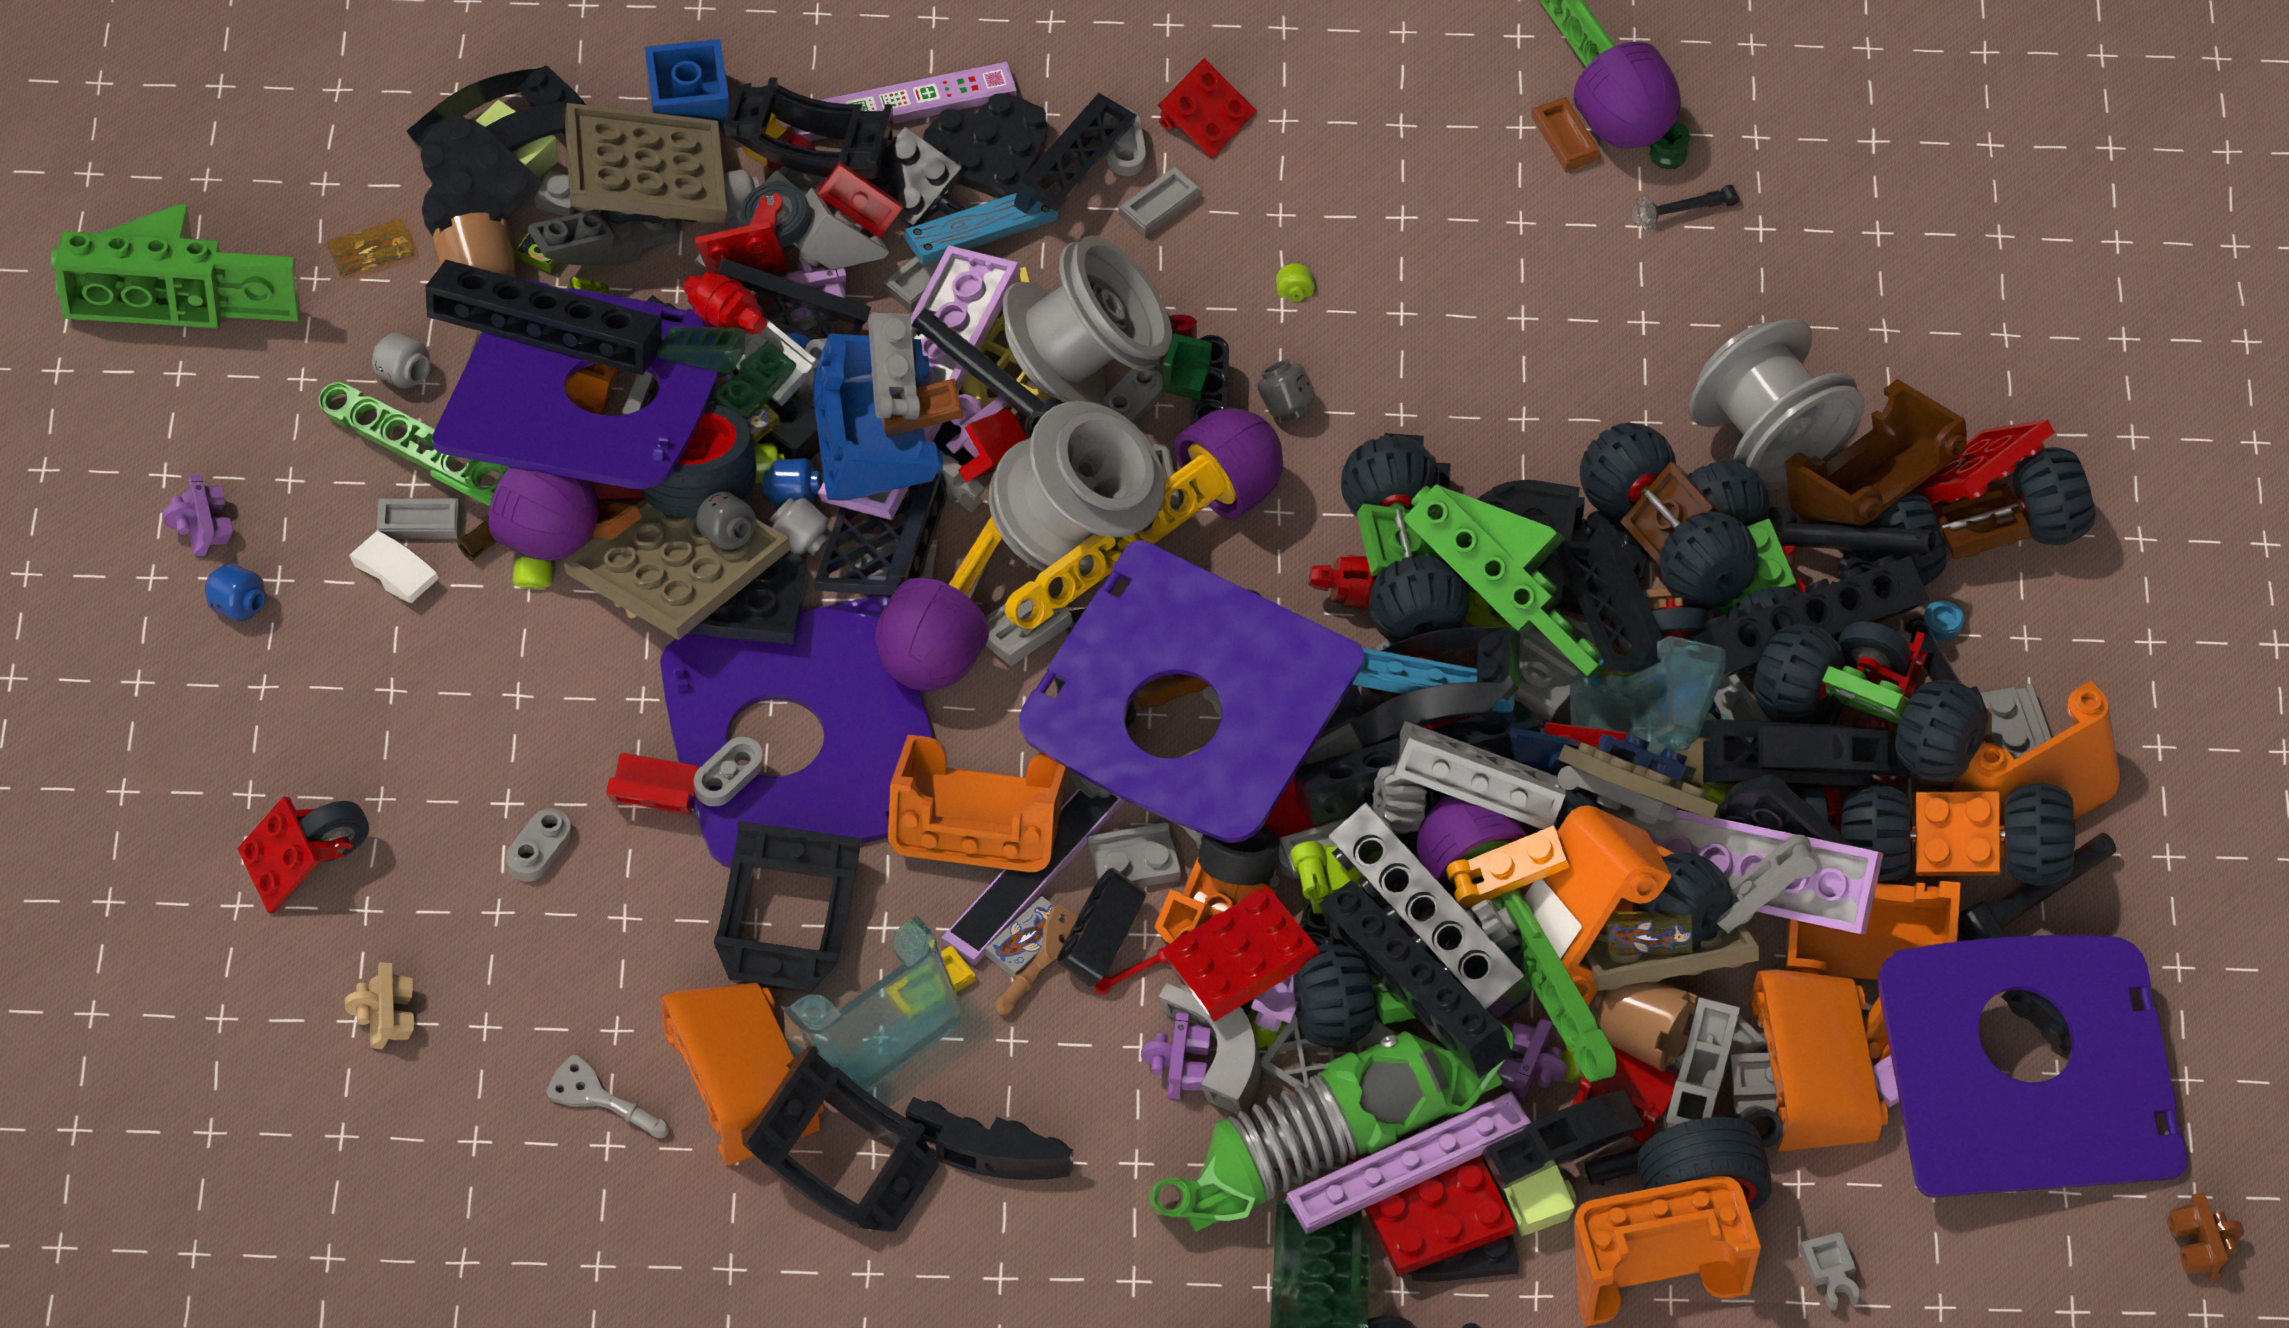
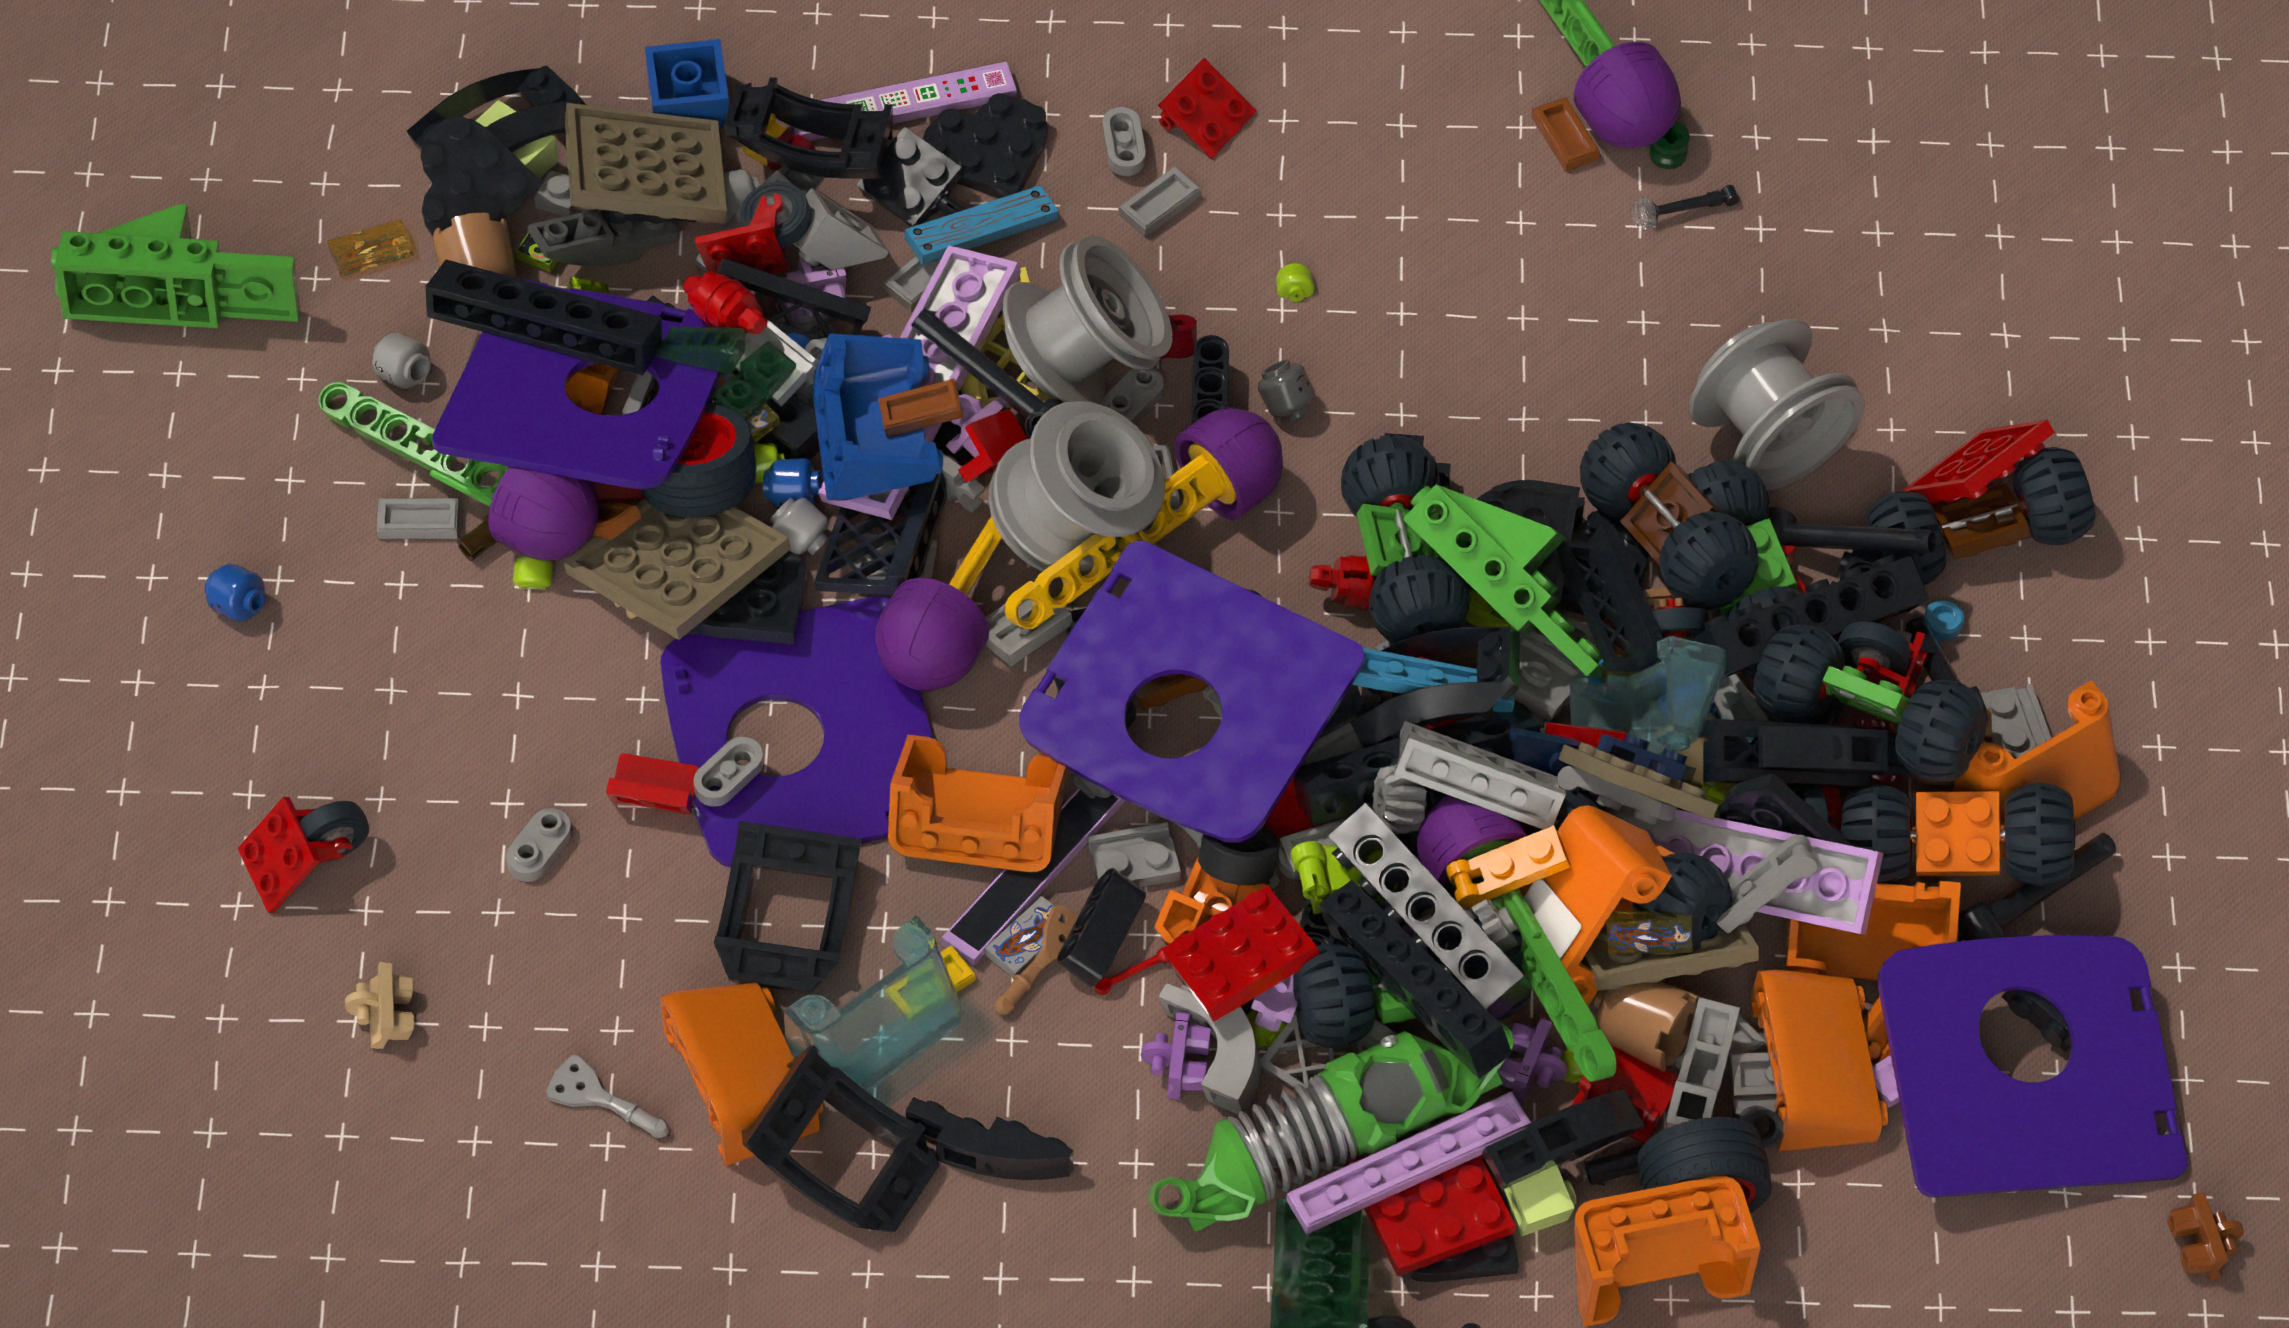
medium lavender hips [162,475,233,556] -> none
white slope [349,530,439,603] -> none
dark grey head [696,492,756,550] -> none
red panel [817,161,903,239] -> none
light grey plate [868,312,920,420] -> none
black fence [1013,93,1137,213] -> none
dark green panel [1163,333,1212,400] -> none
reddish brown windscreen [1785,379,1967,525] -> none
light grey plate [1799,1232,1860,1311] -> none

